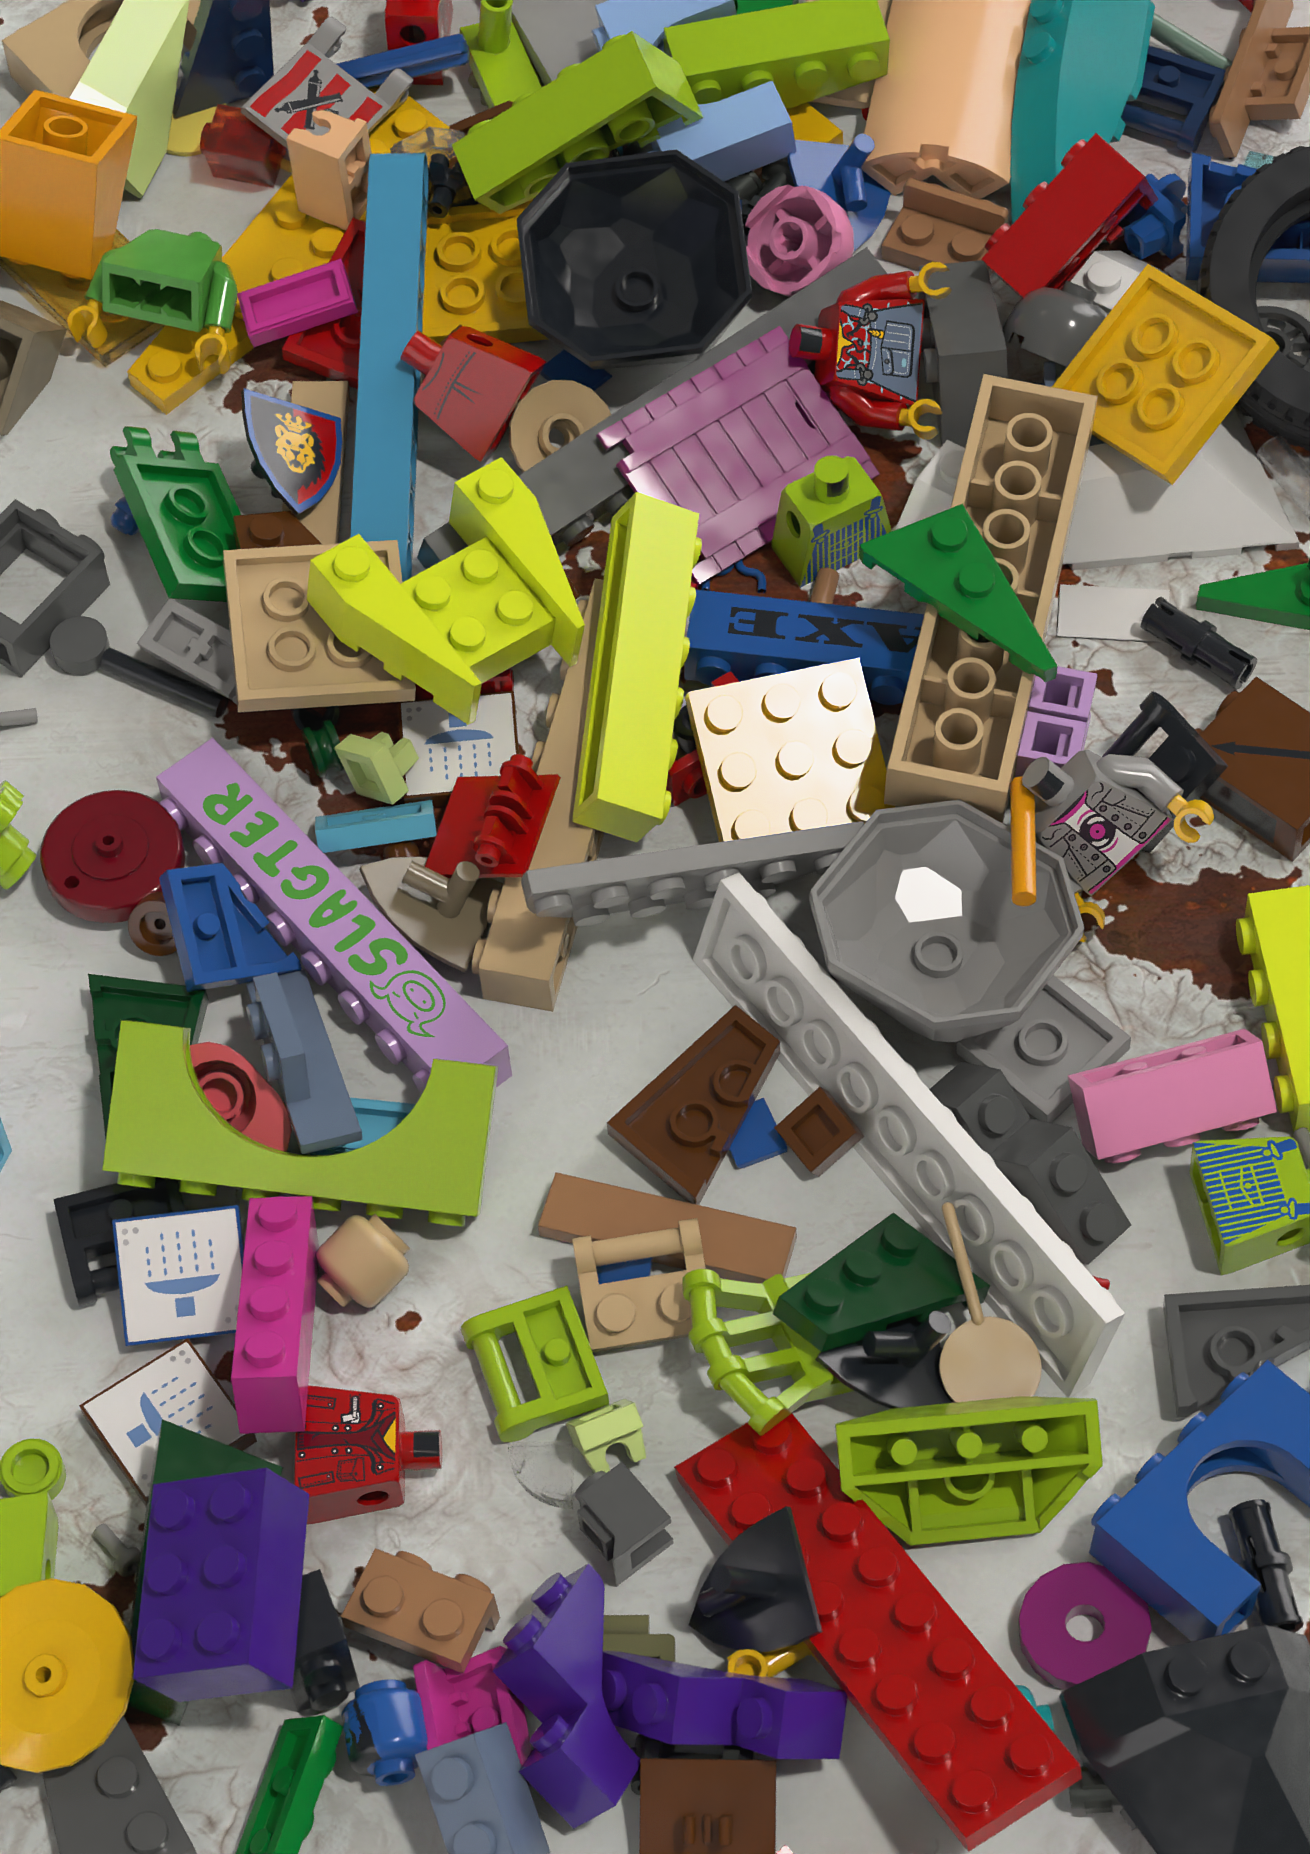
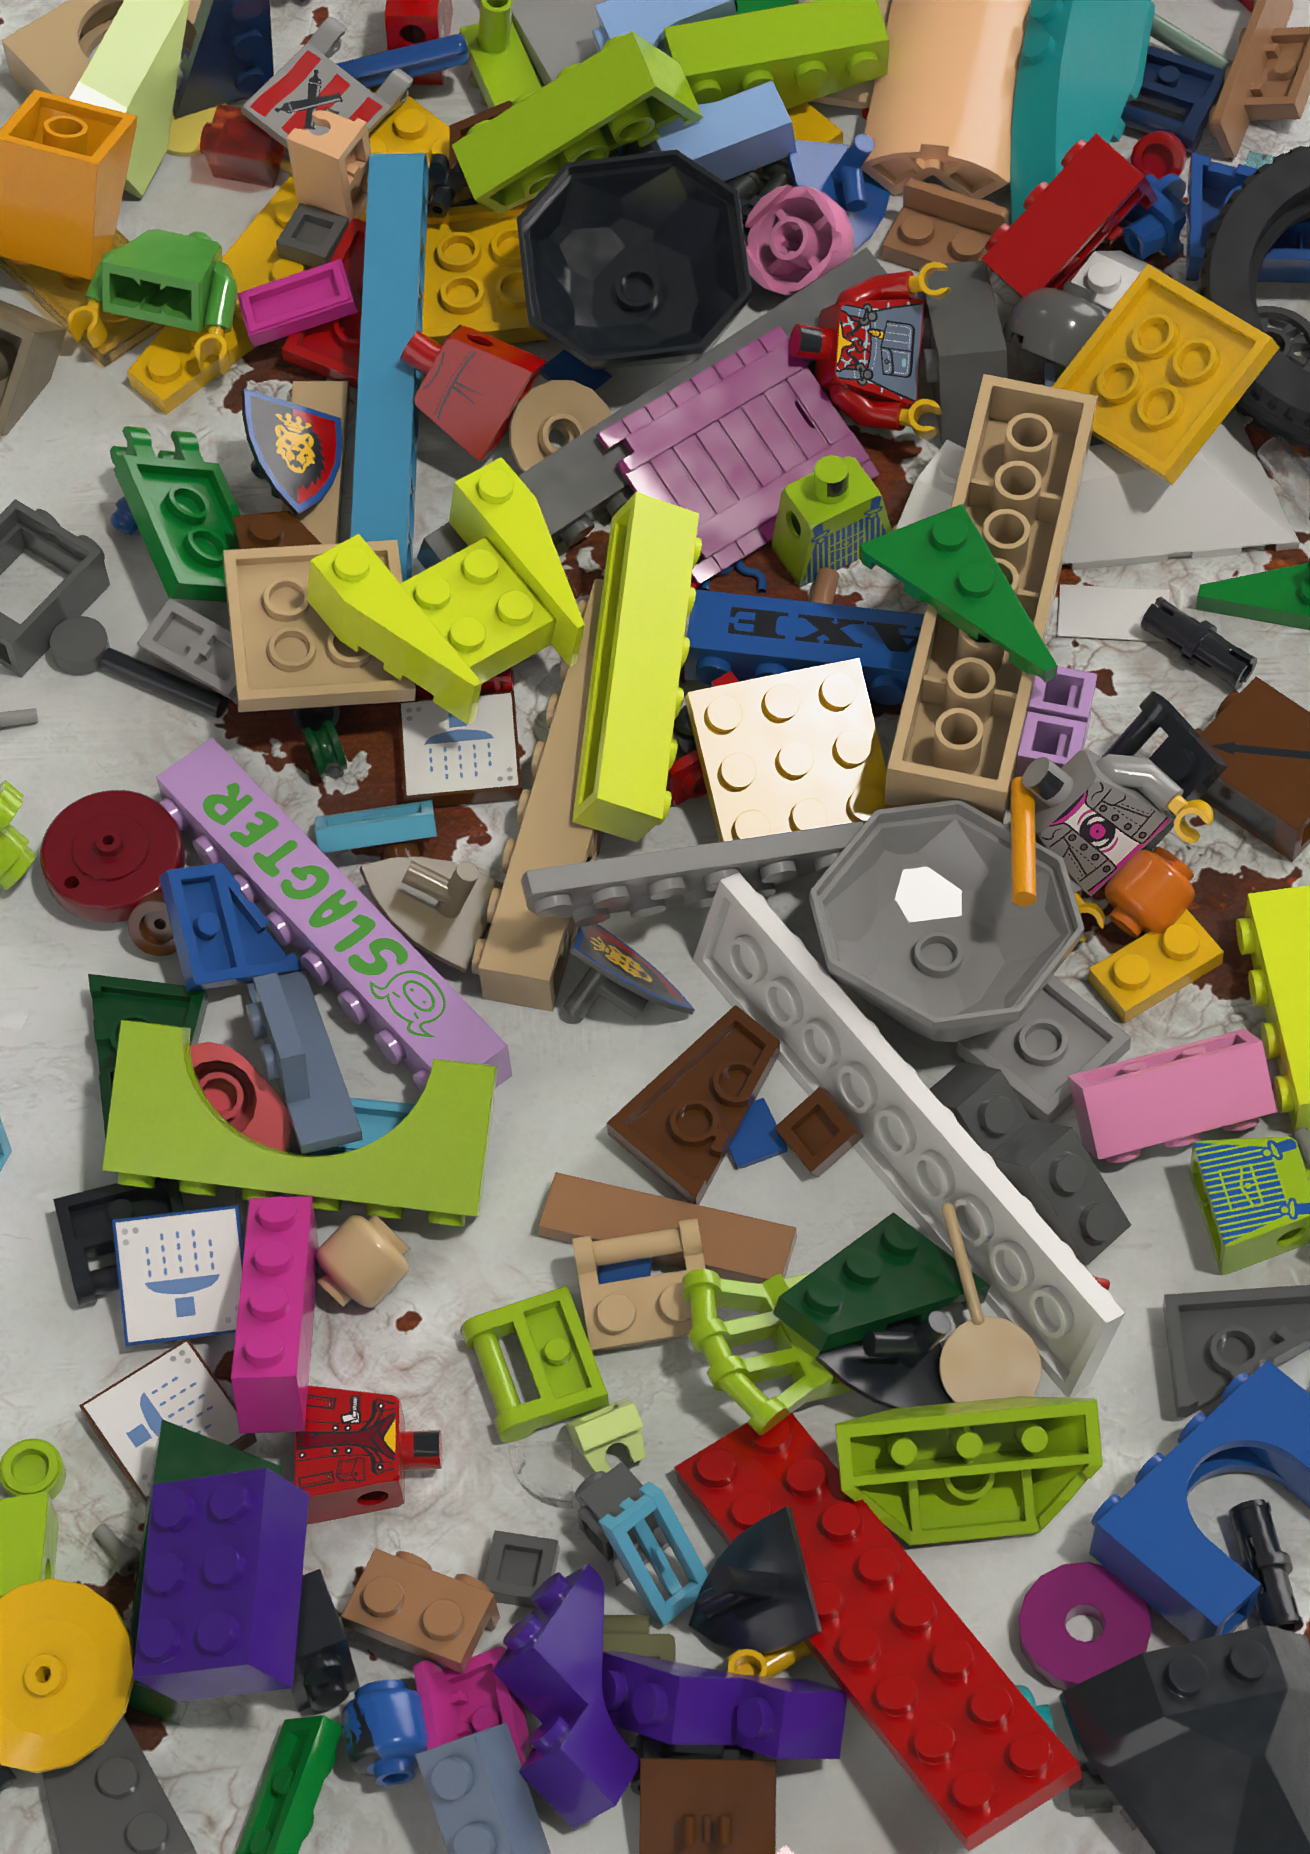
yellowish green tile [334,732,419,805] -> none
clear tile [390,127,465,168] -> none
red hinge [425,754,561,878] -> none
none -> dark grey tile [276,203,350,267]
none -> dark grey tile [483,1530,560,1608]
none -> shield [563,924,695,1019]
none -> medium azure tile [598,1481,708,1626]
none -> yellow plate [1088,909,1224,1024]
none -> orange head [1105,847,1195,938]
none -> red tile [1130,130,1187,180]

